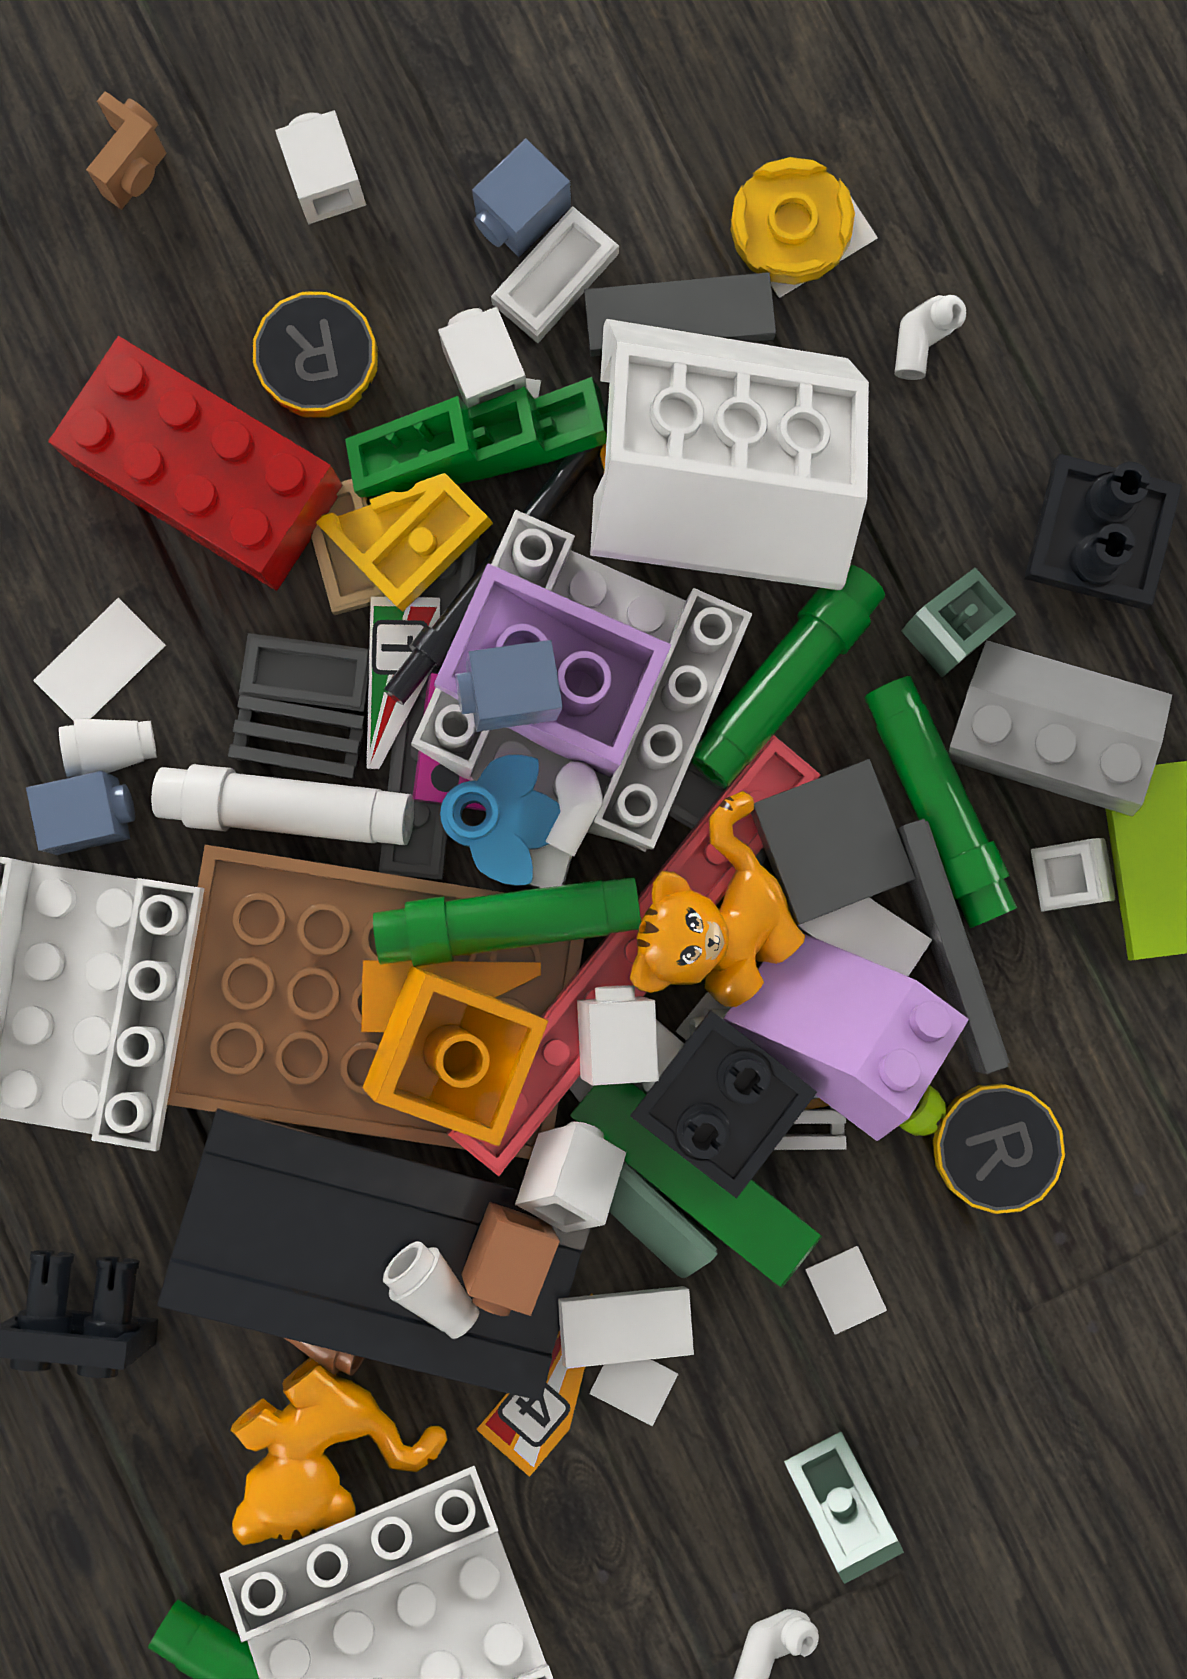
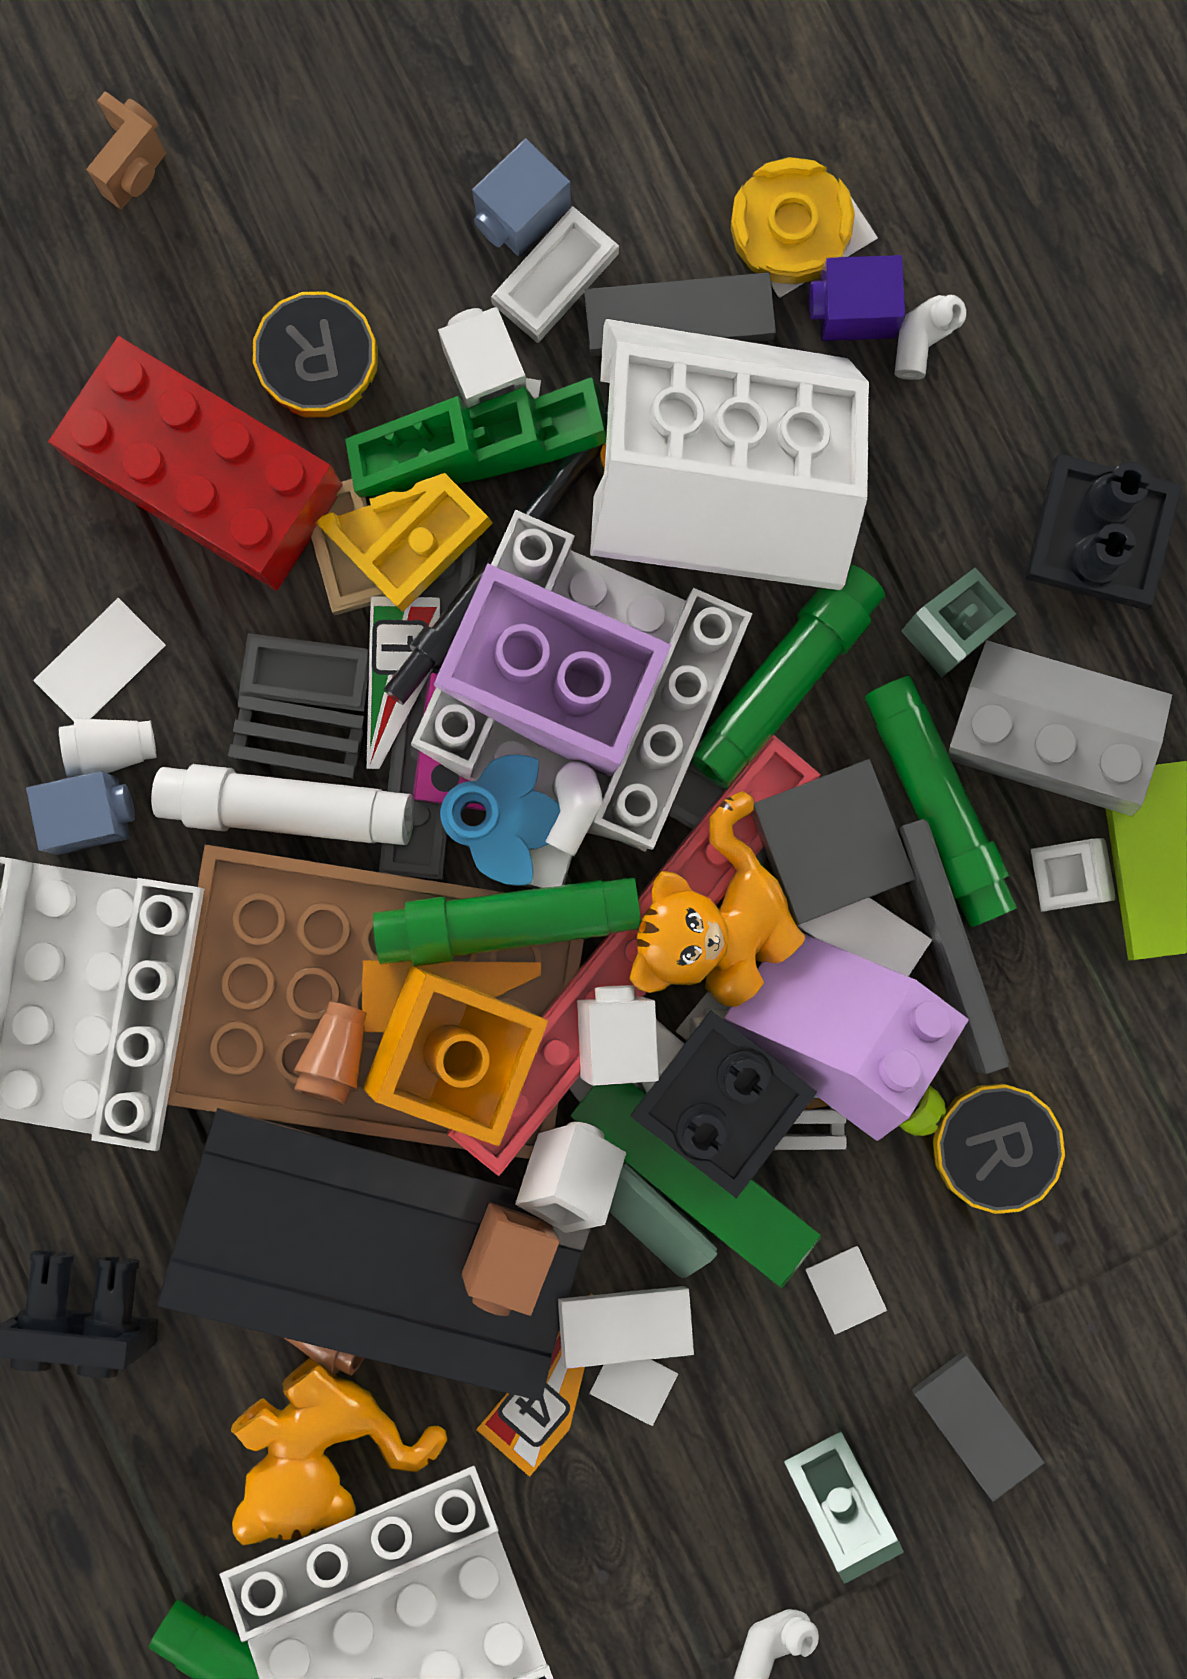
white brick [275,110,366,225] -> none
white cone [383,1242,479,1339] -> none
sand blue brick [456,640,563,732] -> none
none -> nougat cone [293,1002,367,1105]
none -> dark purple brick [809,255,905,341]
none -> dark grey tile [911,1351,1045,1502]

